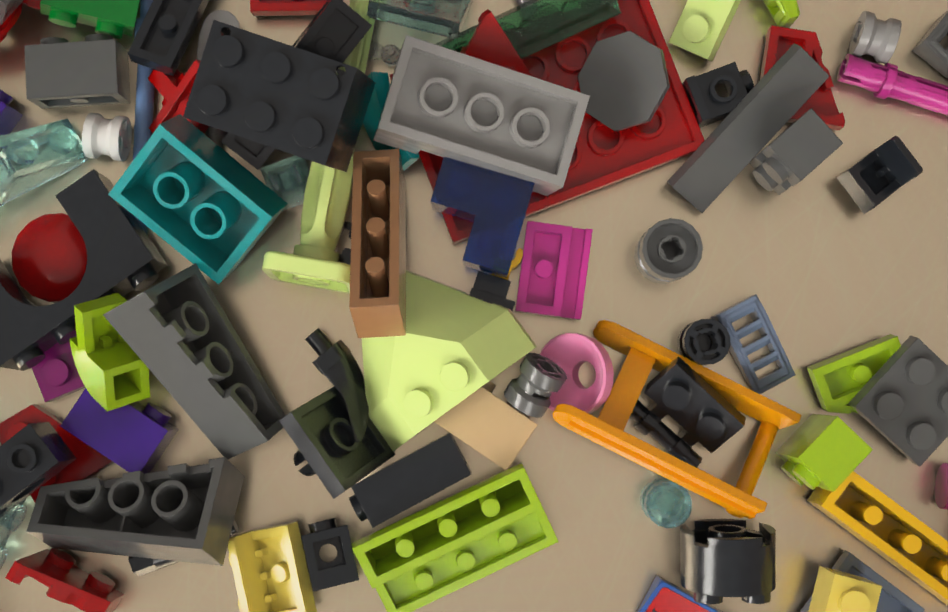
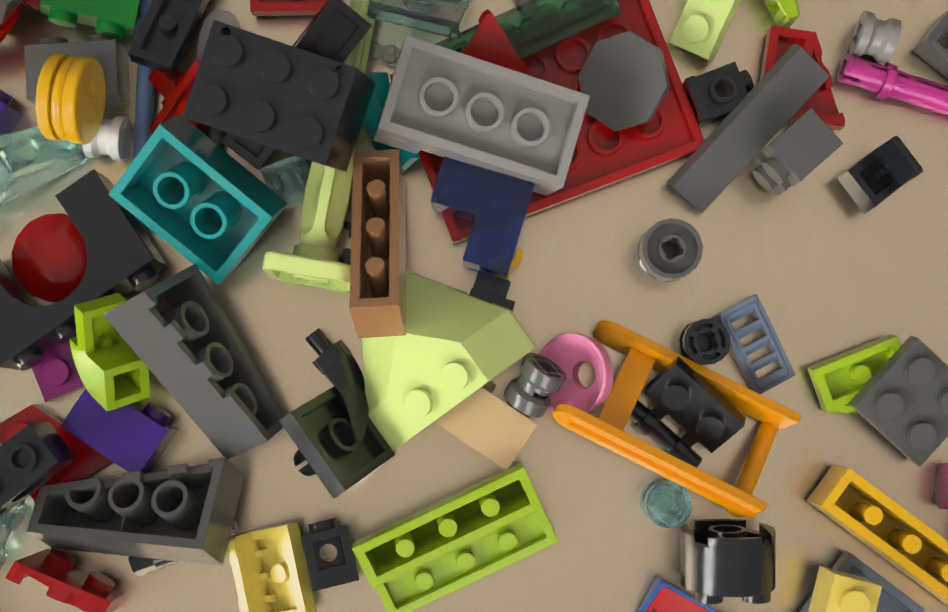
black brick [349,432,472,528] -> none
dark pink plate [515,221,593,320] -> none
lime brick [776,414,873,492] -> none
none -> yellow head [35,53,106,145]

